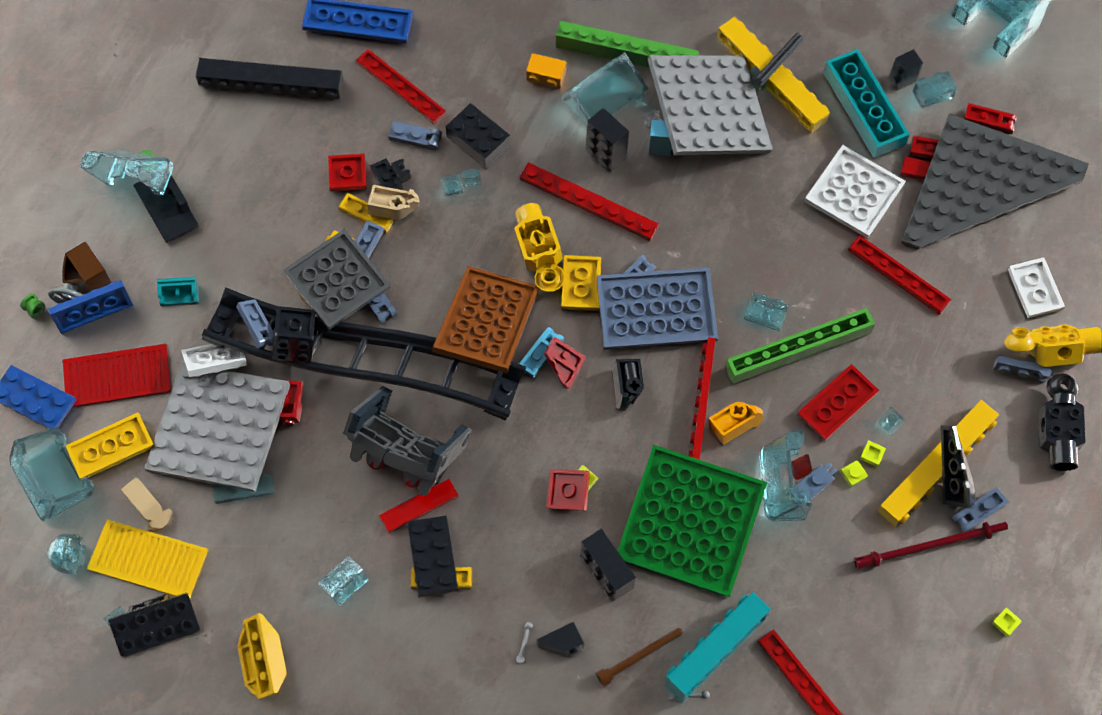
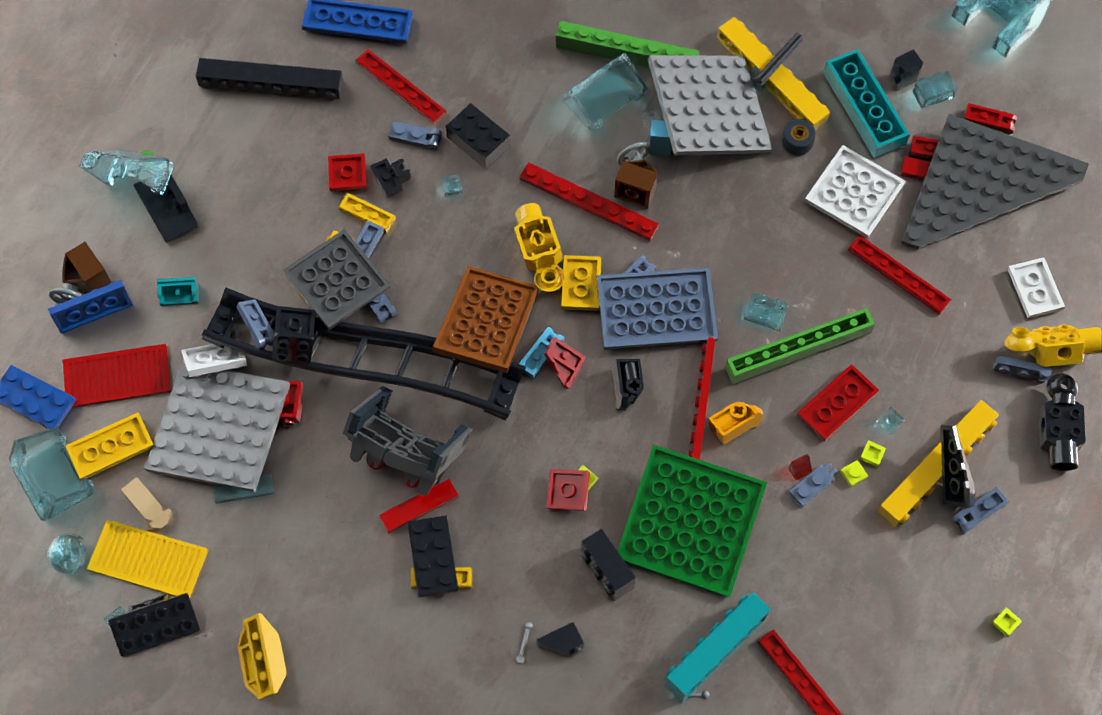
bright green wheel [20,294,45,318] -> none
clear light blue bracket [318,556,369,606] -> none
tan piece [367,185,419,220] -> none
clear light blue plate [461,169,481,187] -> none
light orange brick [526,53,566,89] -> none
black brick [586,108,629,171] -> none
reddish brown piece [595,628,683,687] -> none
clear light blue windscreen [759,430,812,521] -> none
dark red bar [853,522,1008,570] -> none
none -> reddish brown piece [614,142,658,209]
none -> black wheel [781,119,816,155]

